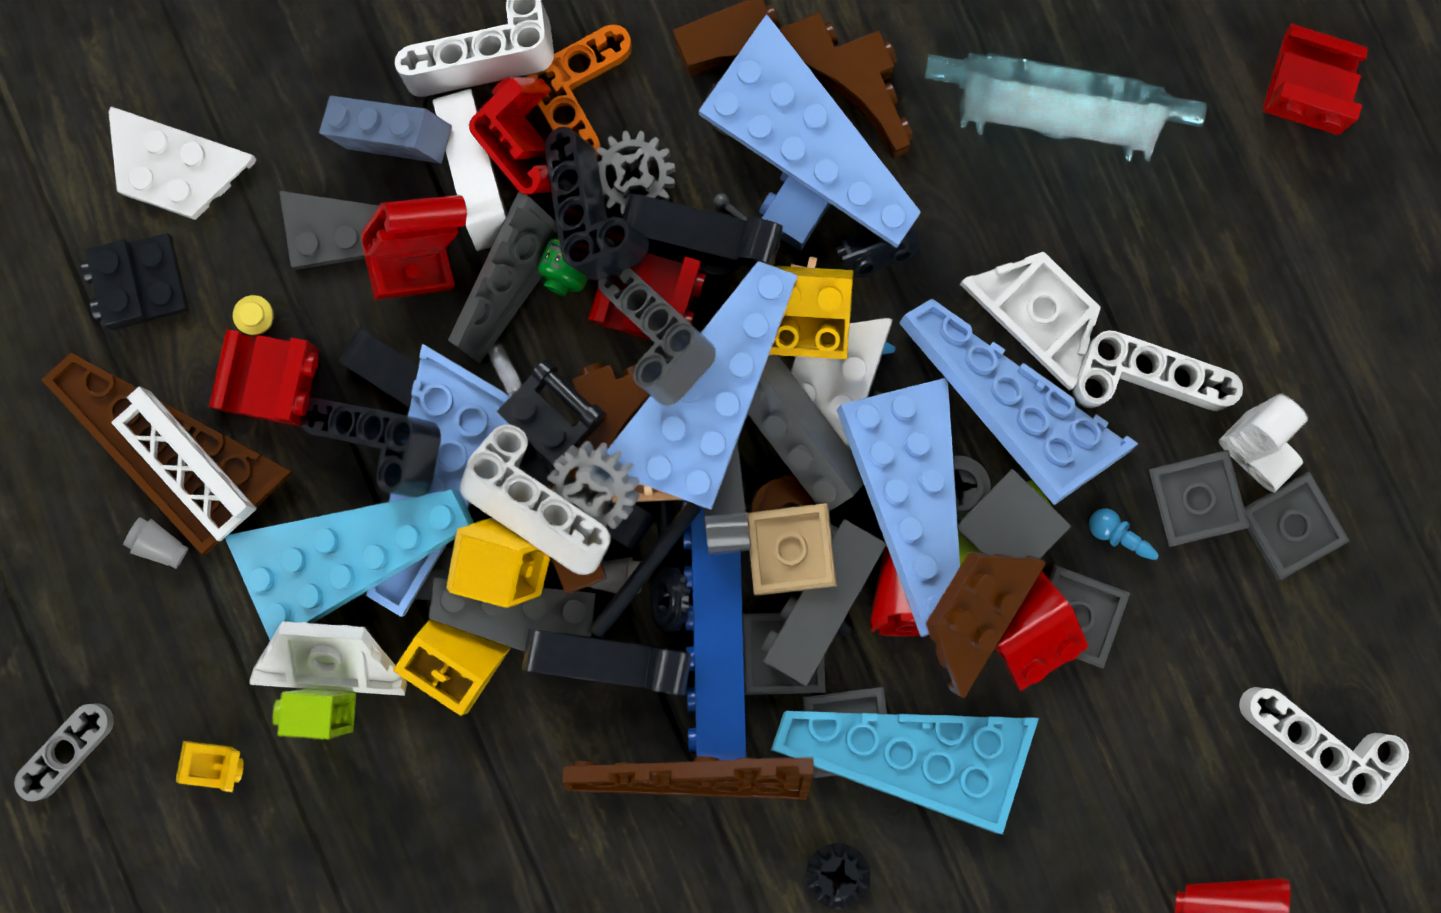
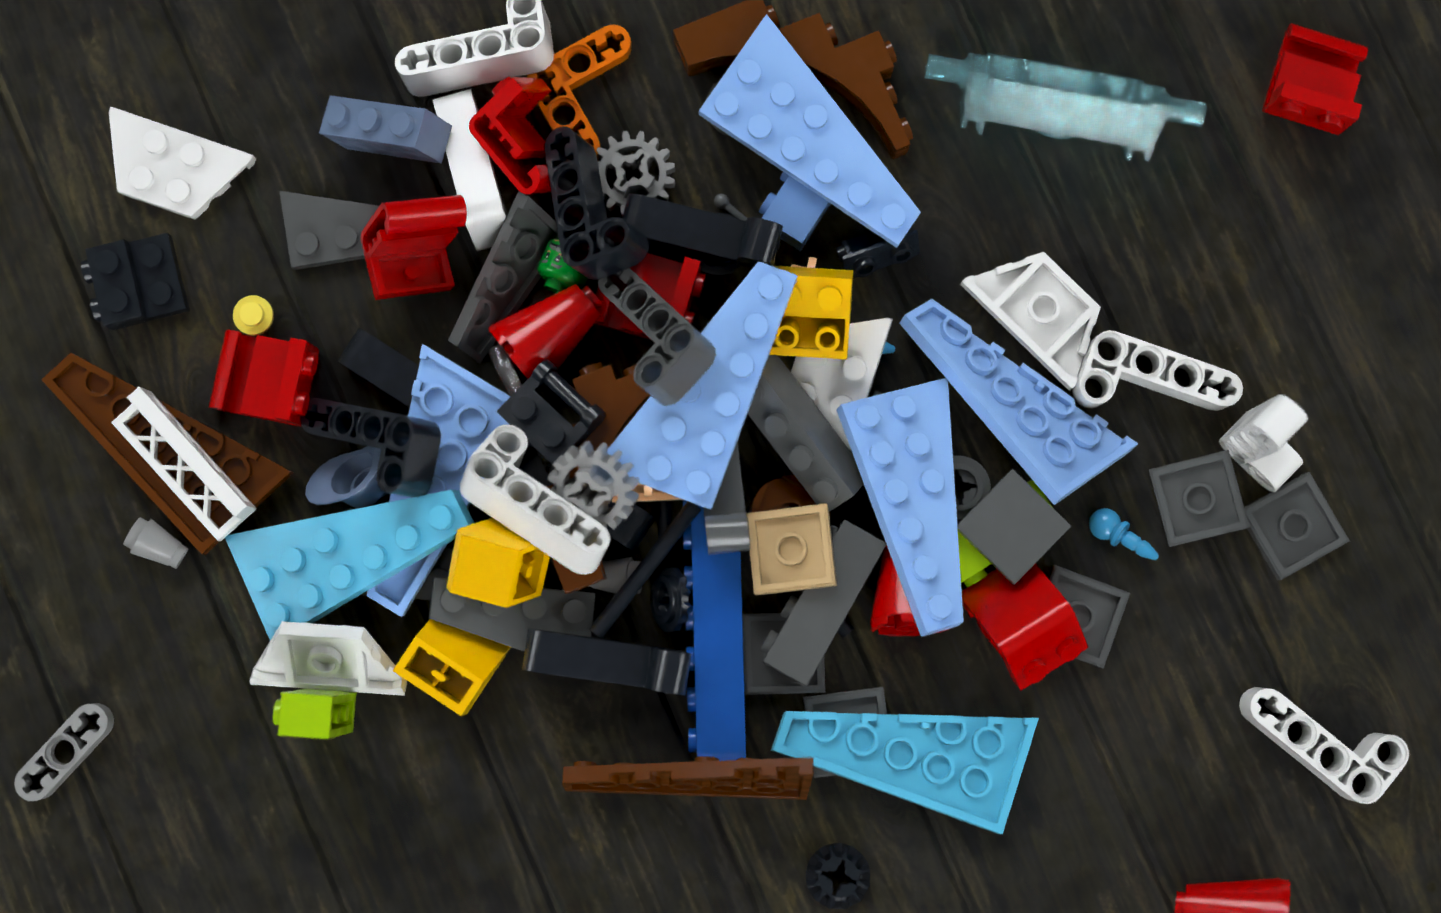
yellow bracket [176,741,244,792] -> none
reddish brown wing [925,552,1046,698] -> none
none -> sand blue piece [305,446,390,508]
none -> red cone [487,284,602,379]

